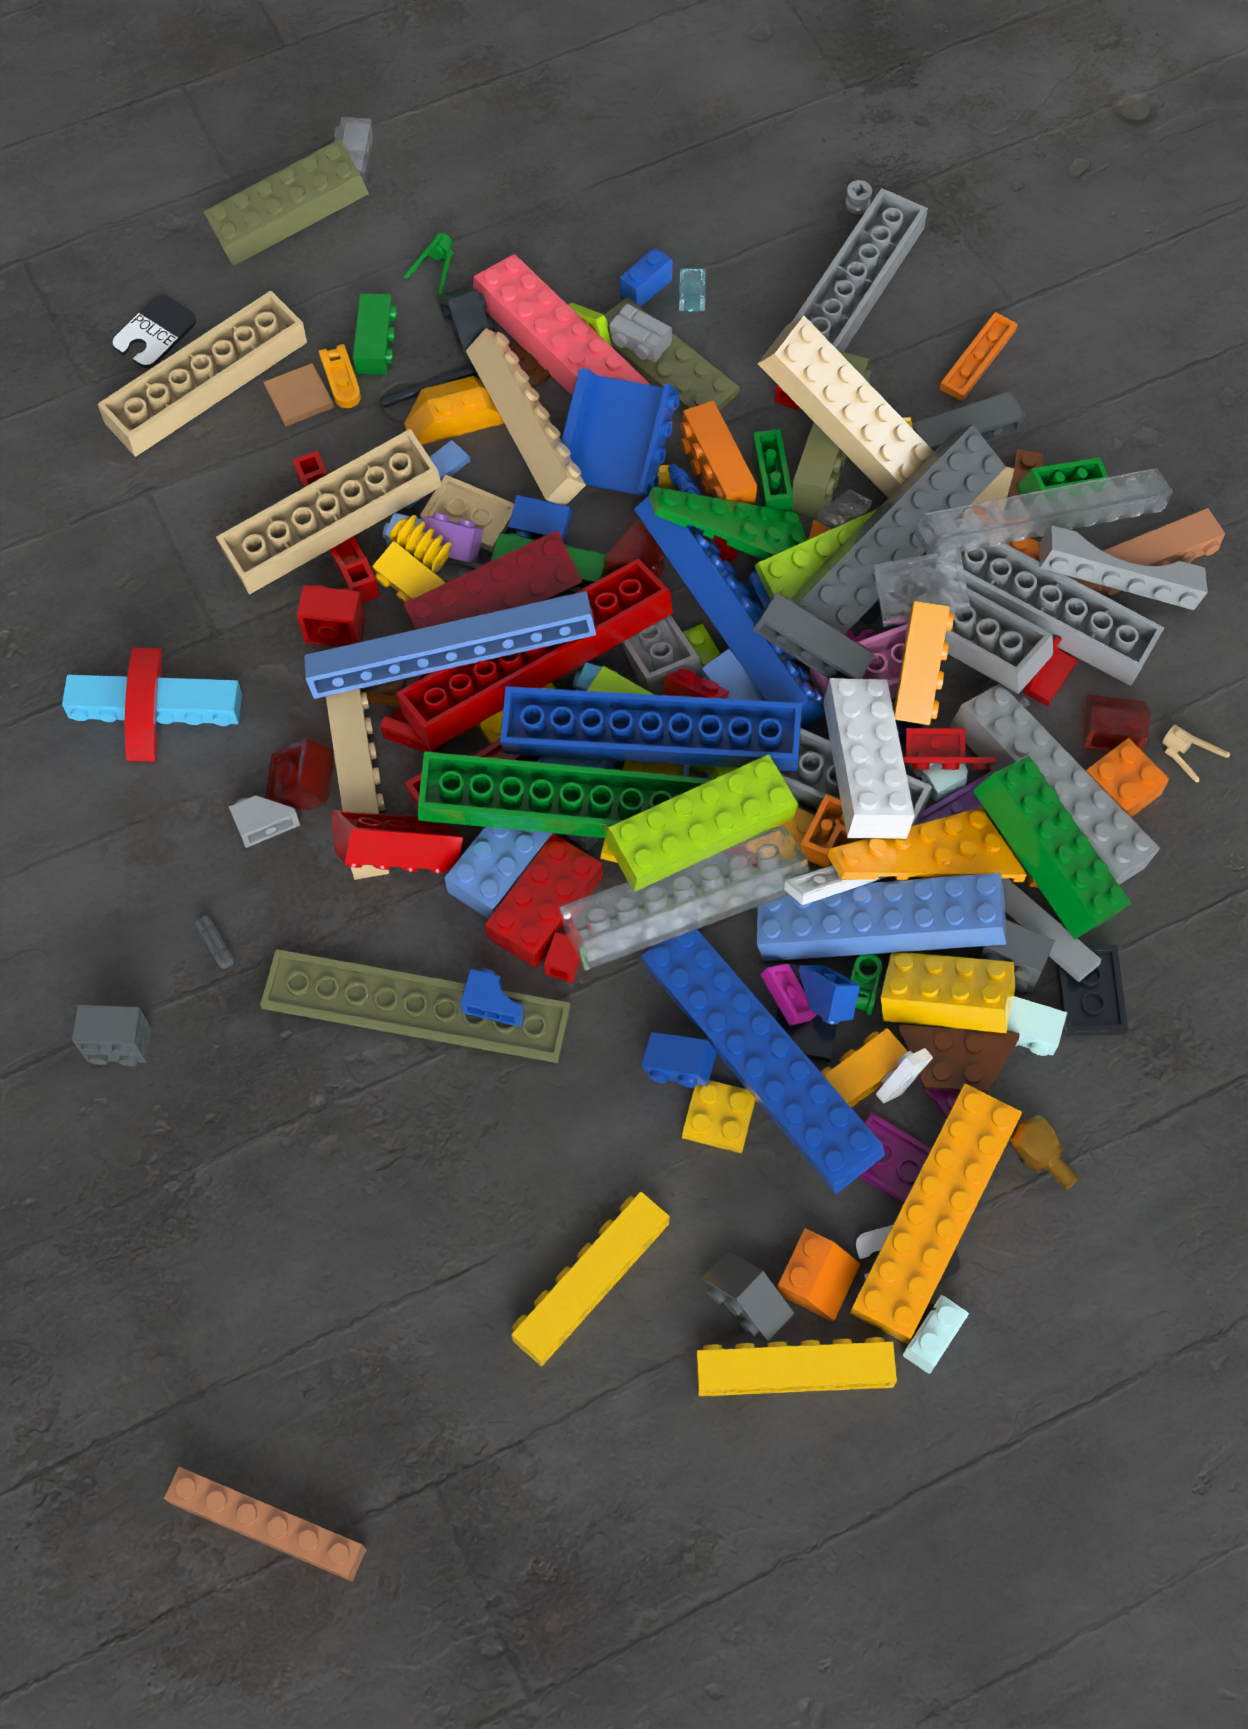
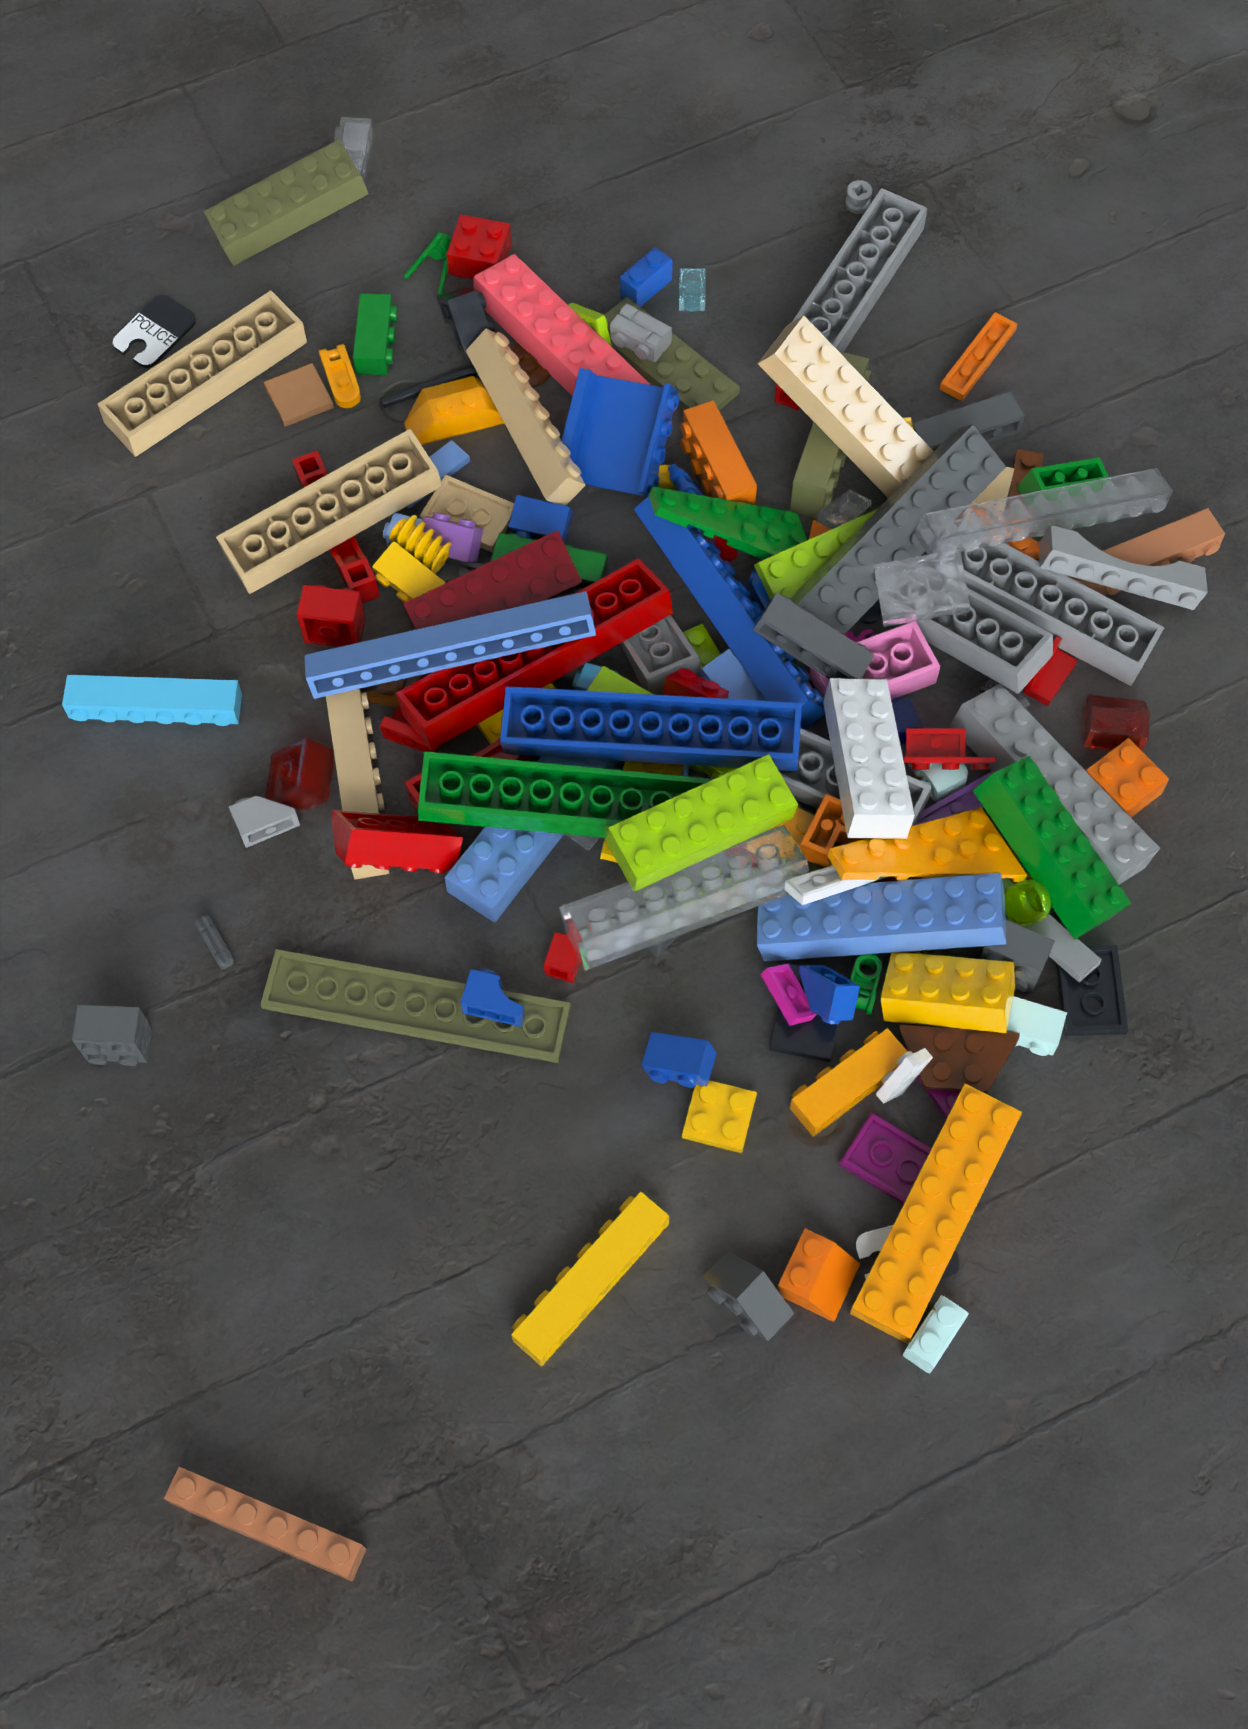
red slope [125,648,162,762] -> none
red brick [485,833,603,969] -> none
clear red slope [604,520,665,578] -> none
blue brick [641,920,885,1195] -> none
yellow brick [696,1337,897,1396] -> none
green brick [752,429,793,511] -> none
light orange brick [893,601,954,725] -> none
pearl gold piece [1009,1115,1081,1191] -> none
tan plant [1162,724,1230,782] -> none
none -> red brick [446,214,512,279]
none -> clear neon green hair [1005,879,1052,927]

